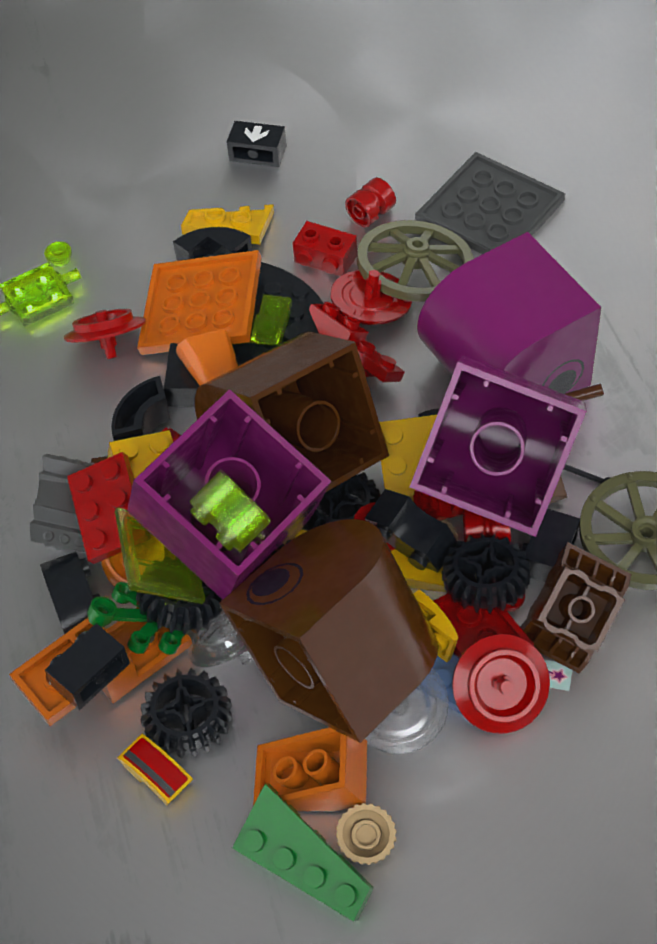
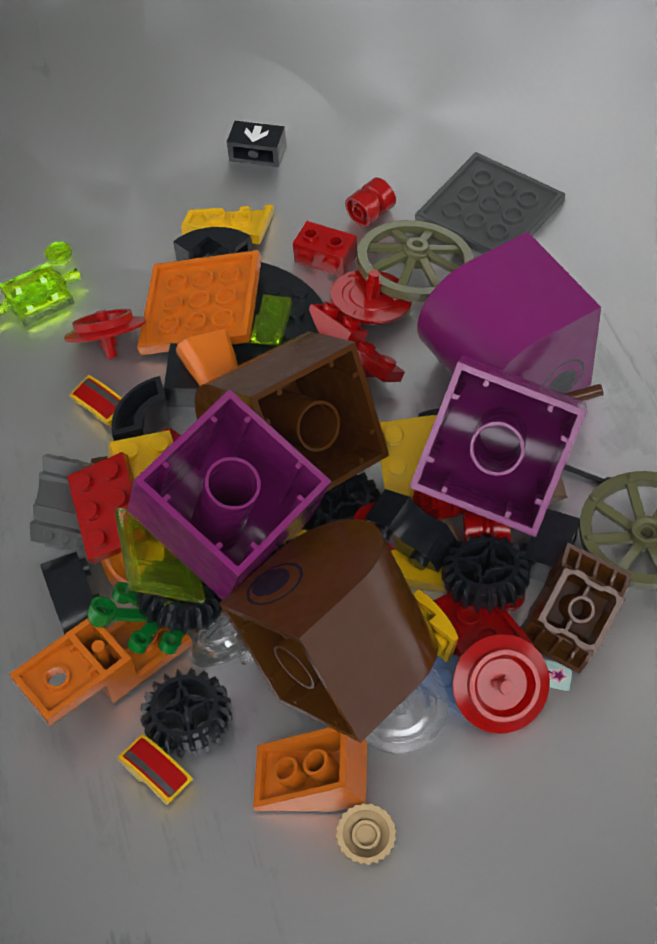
black brick [45,623,130,711] -> none
clear neon green brick [189,469,271,552] -> none
green wing [232,784,374,922] -> none
none -> slope [69,375,122,427]

